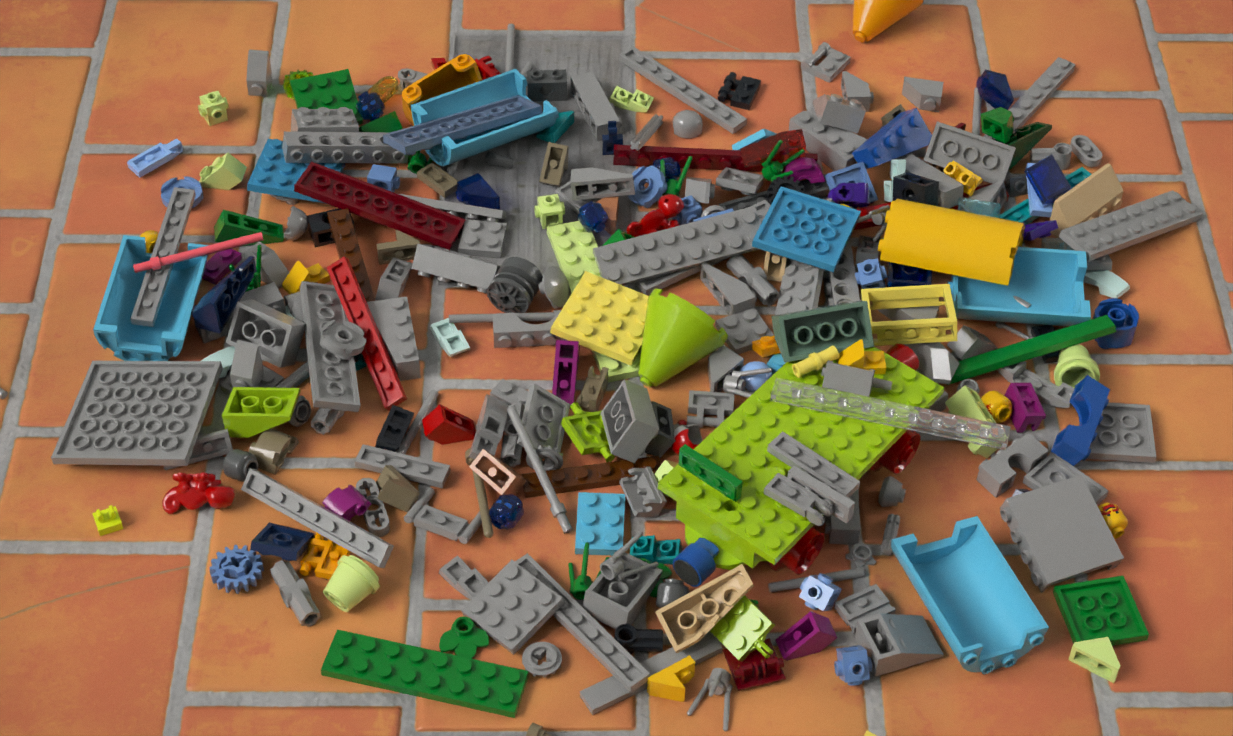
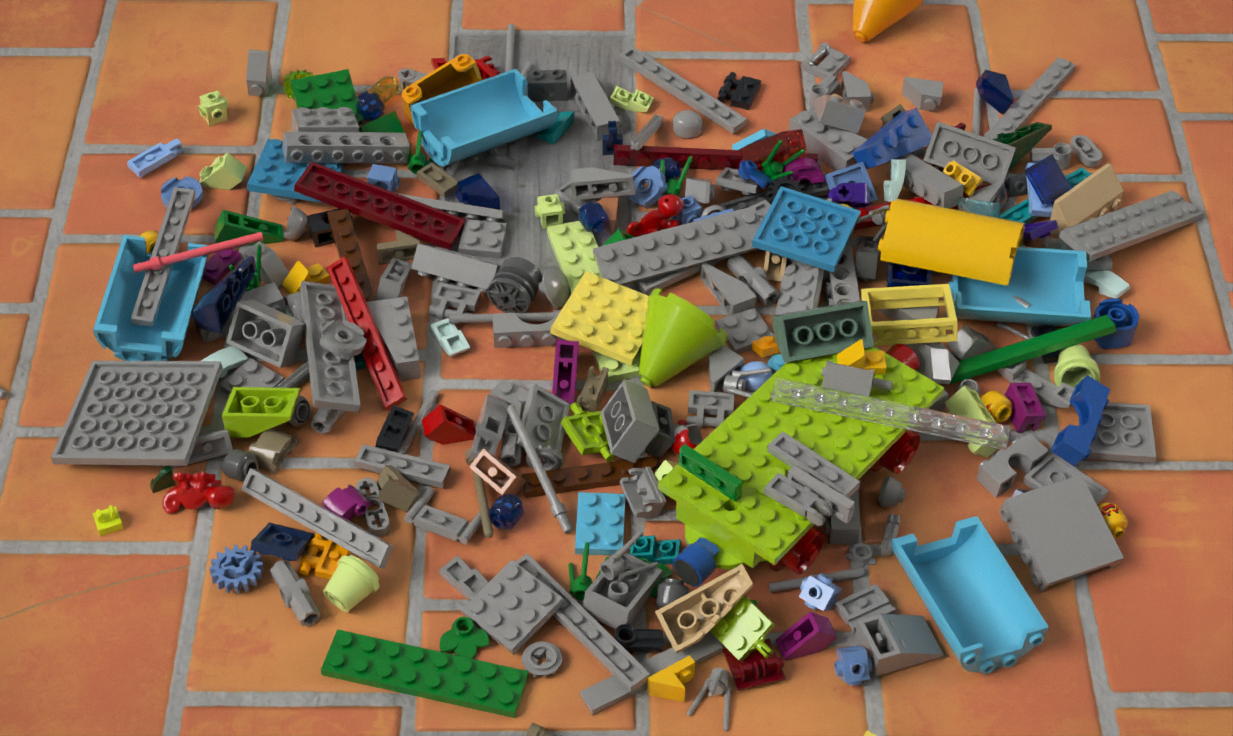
light grey slope [230,340,264,388] -> none
sand blue plate [383,95,542,155] -> none
dark tan slope [539,142,569,187] -> none
light yellow pin [792,345,839,378] -> none
medium blue brick [855,258,888,289] -> none
black brick [893,172,939,206] -> none
green slope [981,107,1014,143] -> none
green plate [1053,576,1149,646] -> none
yellowish green slope [1068,637,1121,683] -> none
none -> dark green tile [150,466,175,493]
none -> light grey plate [429,283,481,319]
none -> blue plate [738,160,772,189]
none -> light grey piece [809,75,840,110]

